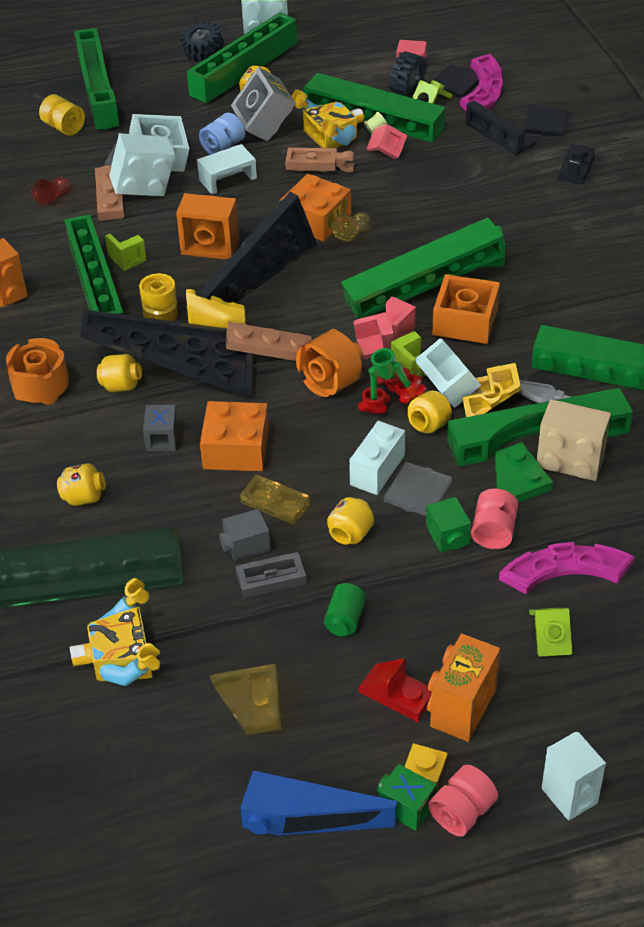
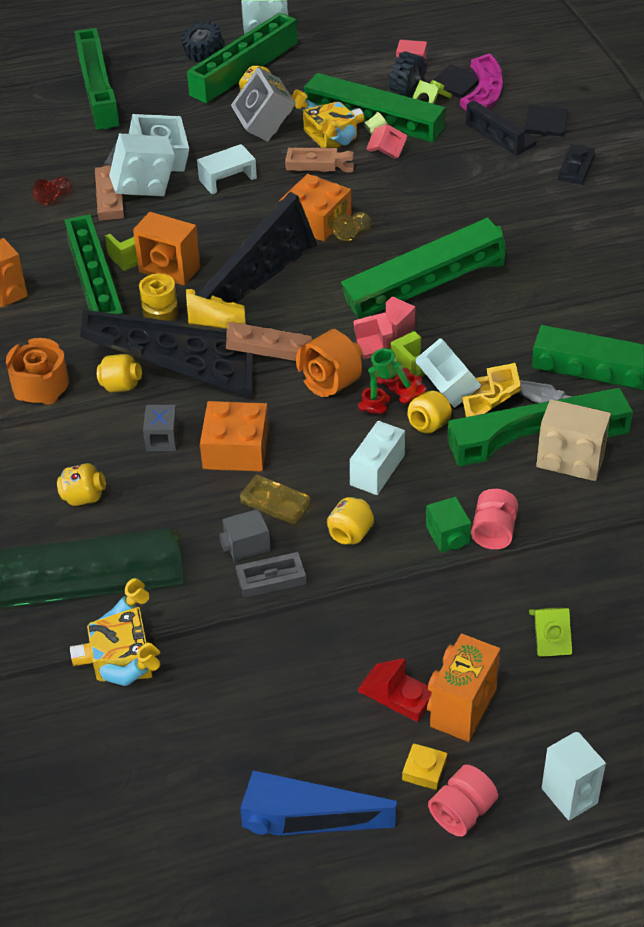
yellow wheel [39,94,85,136] -> none
orange brick [176,193,239,260] -> none
light blue wheel [199,113,245,155] -> none
clear yellow wing [210,664,281,735] -> none
green brick [324,583,366,636] -> none
green brick [376,763,437,831] -> none
clear piece [384,462,452,516] -> none
orange brick [432,274,500,344] -> none
green wing [495,442,553,503] -> none
dark pink tile [499,542,635,595] -> none
none -> orange brick [133,211,201,286]

